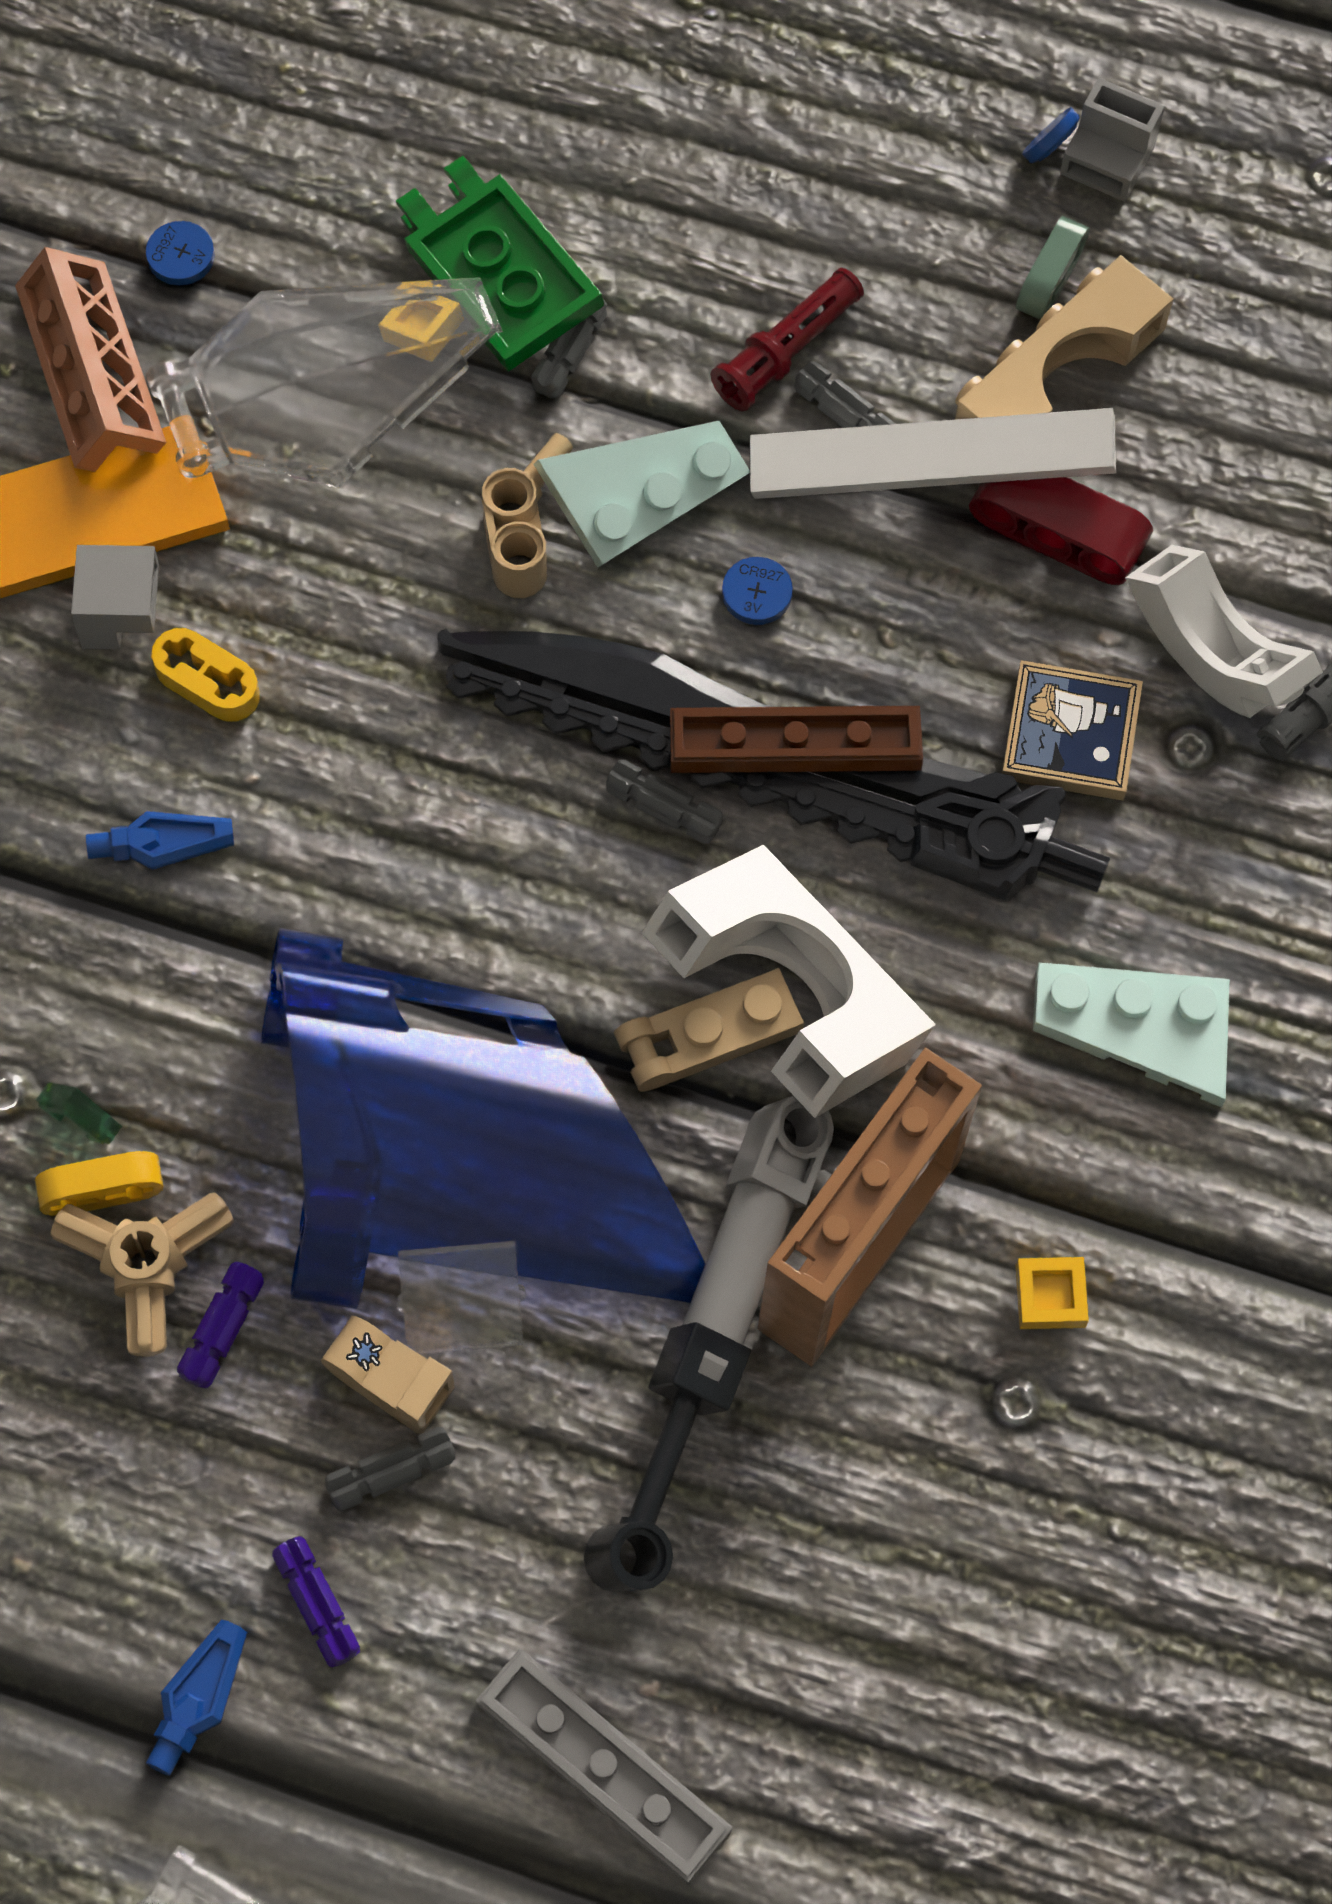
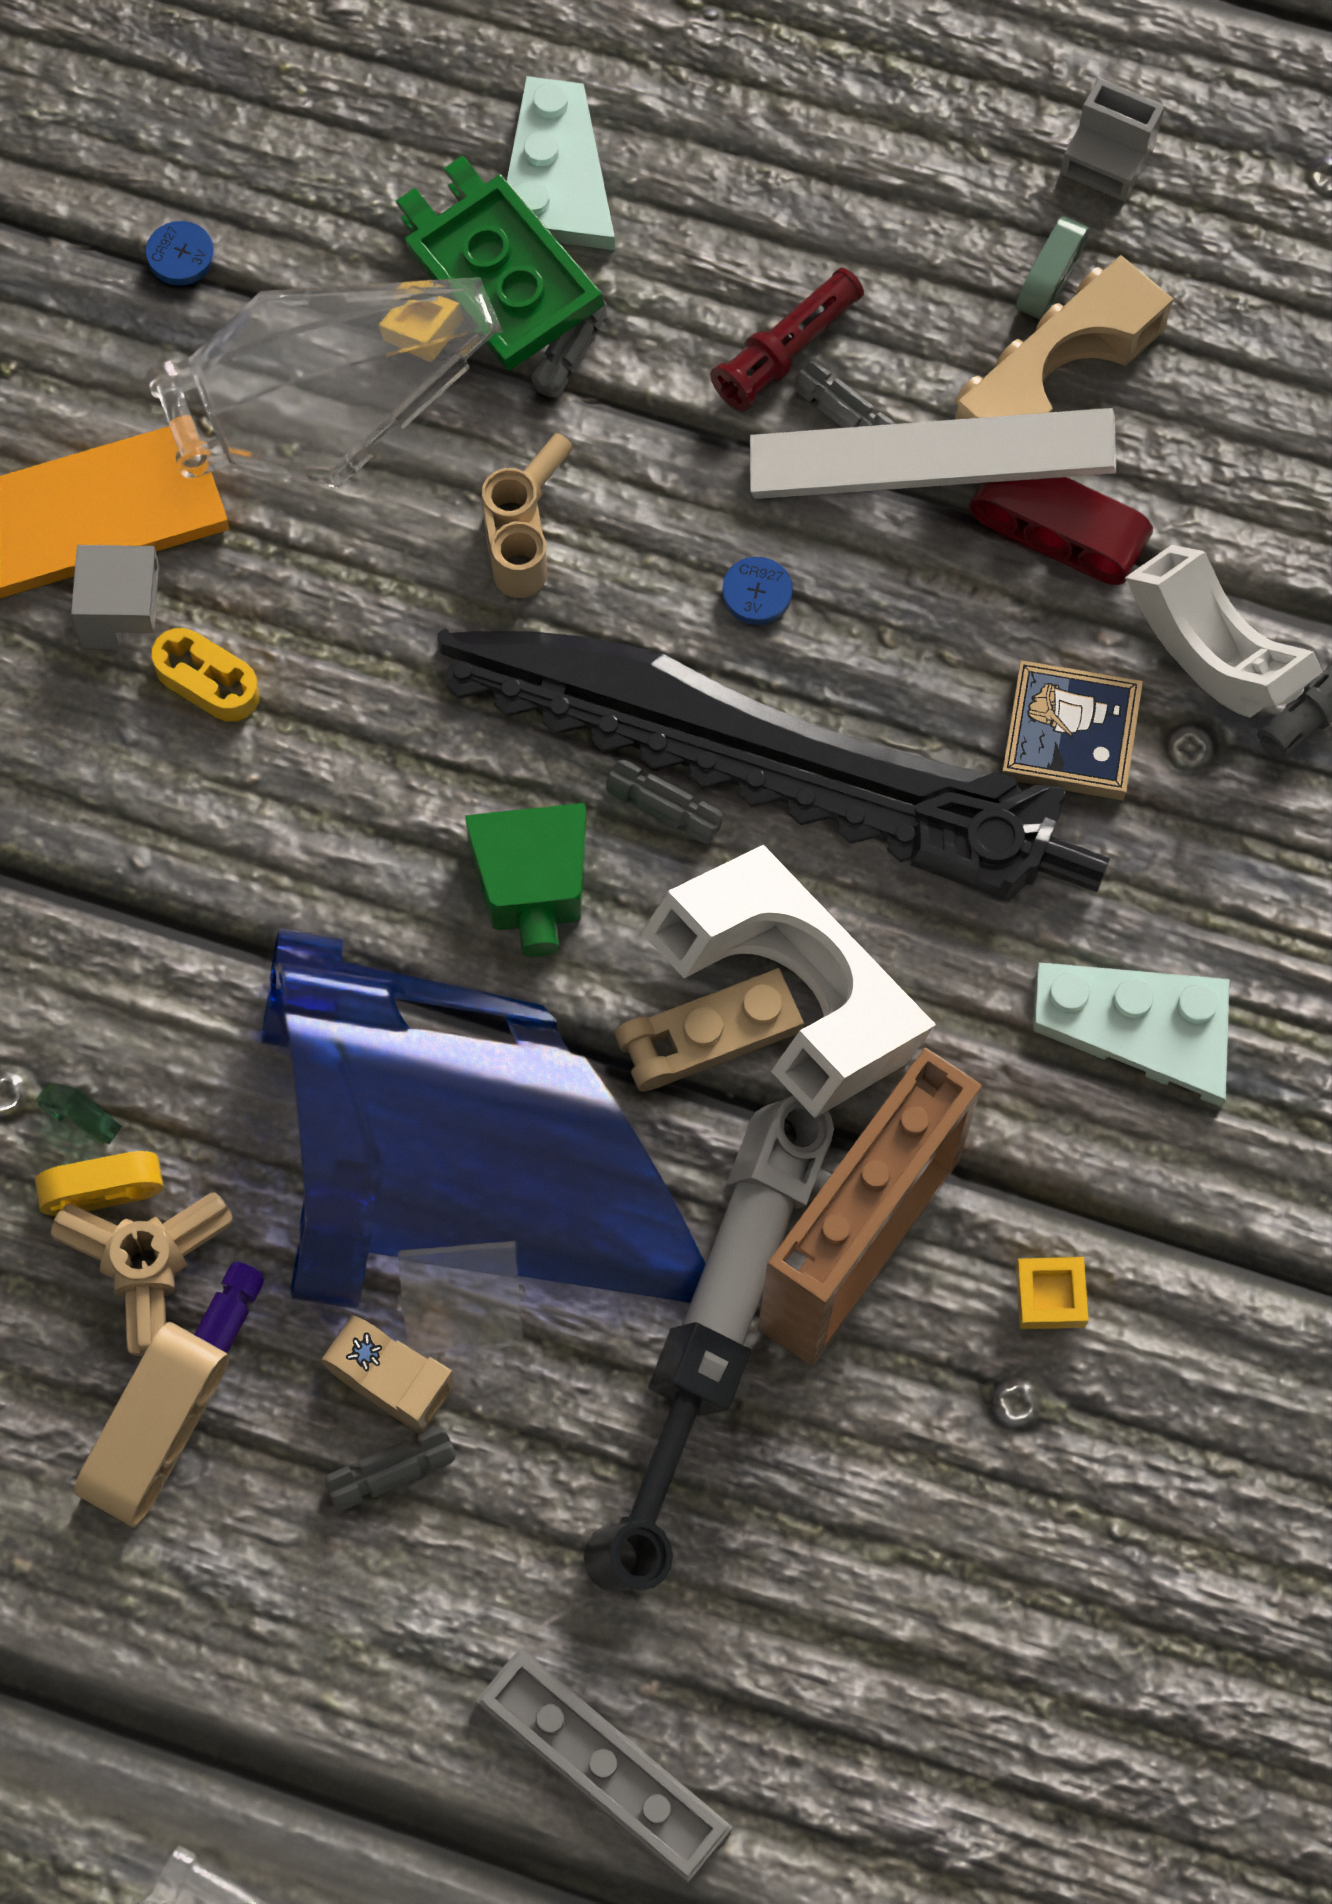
nougat fence [15,247,166,472] -> none
blue piece [86,811,234,870] -> none
blue piece [146,1619,248,1776] -> none
dark purple axle [272,1536,360,1668] -> none
light aqua wing [534,421,750,568] -> none
reddish brown tile [670,706,923,773] -> none
blue piece [1022,107,1079,163] -> none
none -> tan beam [74,1322,229,1528]
none -> green torso [465,803,586,957]
none -> light aqua wing [507,76,615,250]

